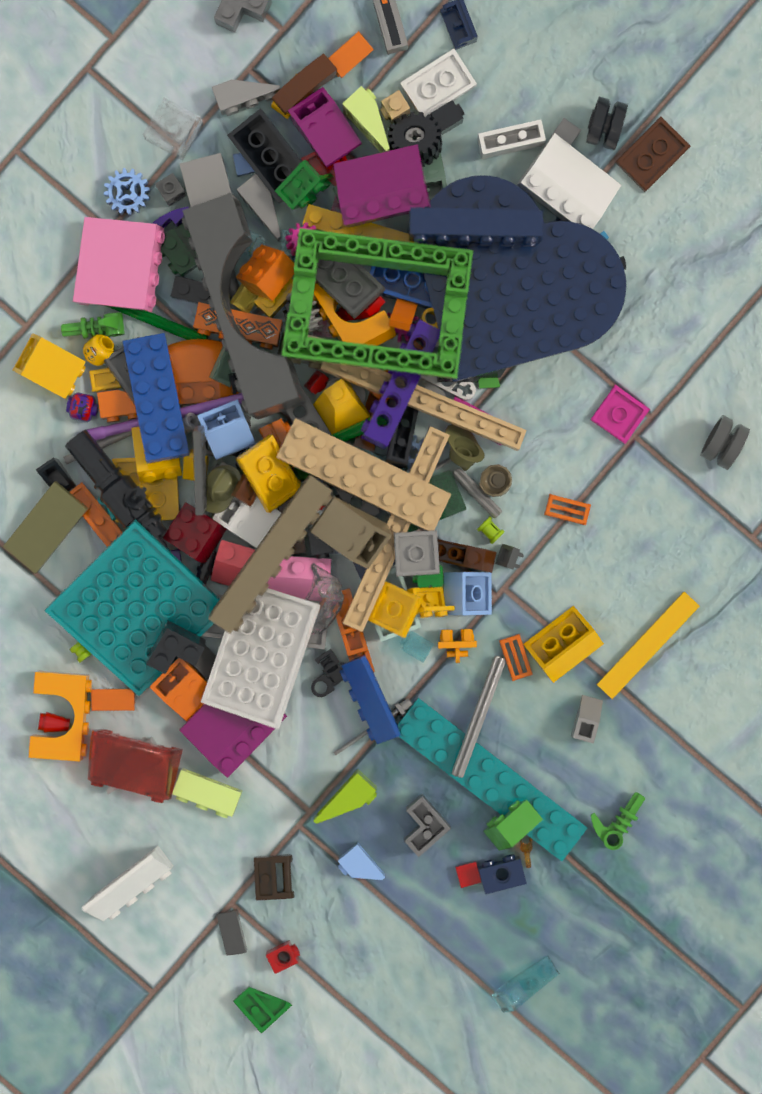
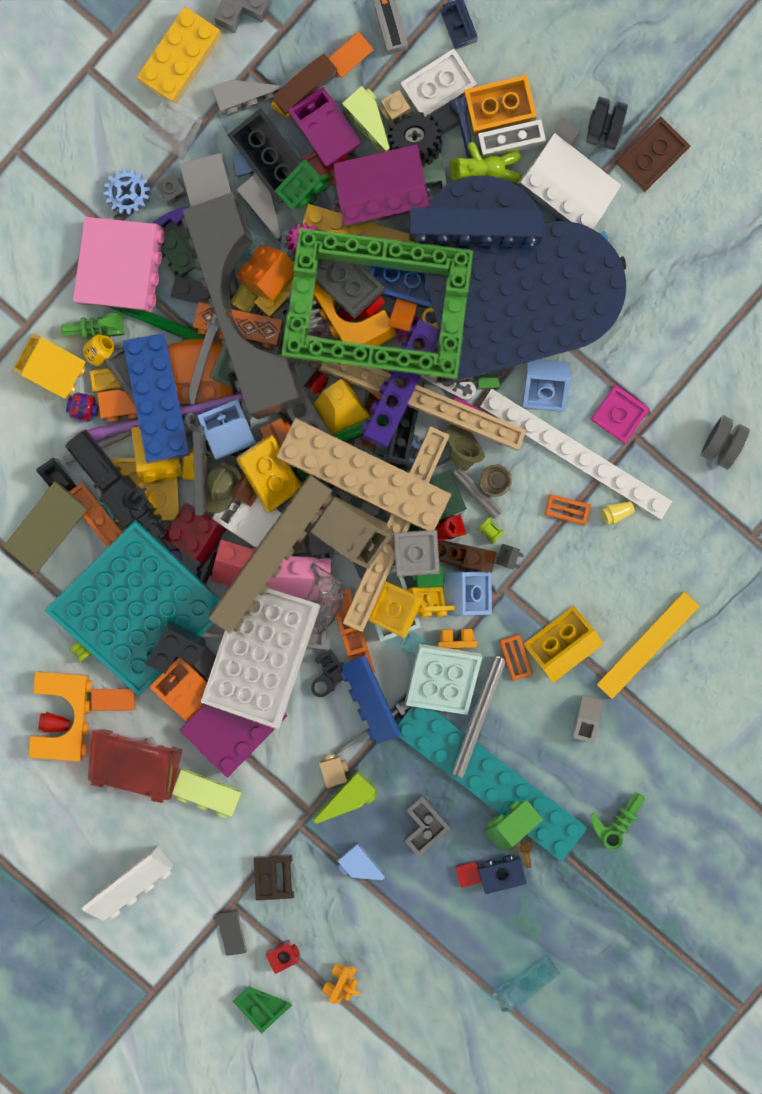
none -> yellow brick [137,6,222,107]
none -> light grey sword [189,314,219,405]
none -> tan brick [319,753,349,788]
none -> light orange hips [322,964,360,1004]
none -> light aqua plate [405,644,482,715]
none -> red piece [435,514,467,542]
none -> dark blue piece [449,96,472,158]
none -> lime animal [450,142,522,184]
none -> light orange brick [463,75,537,137]
none -> white plate [480,389,673,520]
none -> light blue slope [523,360,570,411]
none -> light yellow cone [601,501,635,525]

